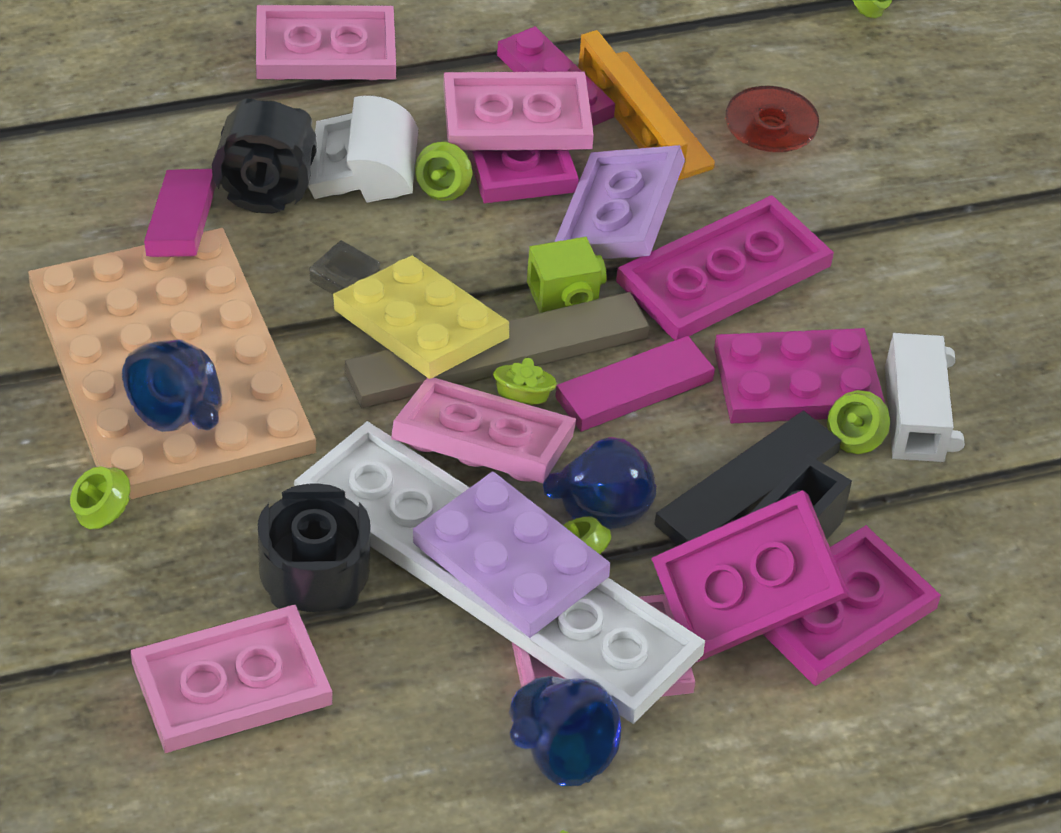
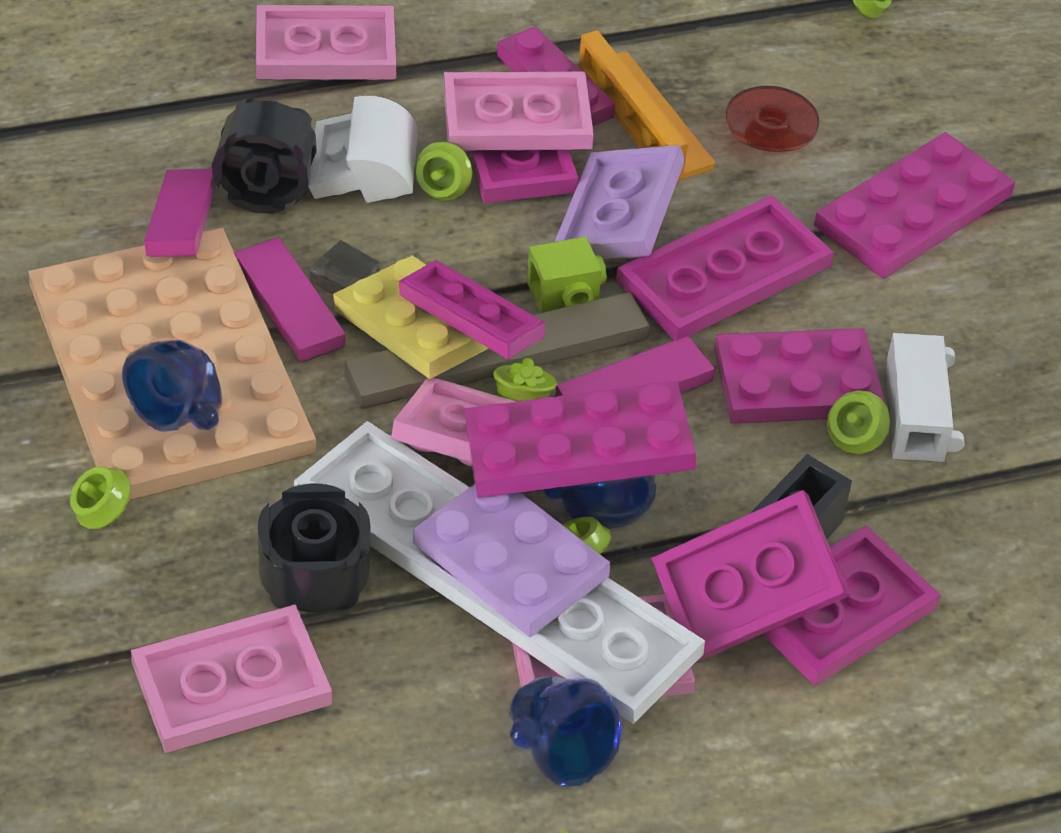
black tile [654,410,841,546] -> none
none -> dark pink tile [234,237,346,363]
none -> dark pink tile [399,260,545,360]
none -> dark pink plate [464,381,696,498]
none -> dark pink plate [814,132,1015,279]

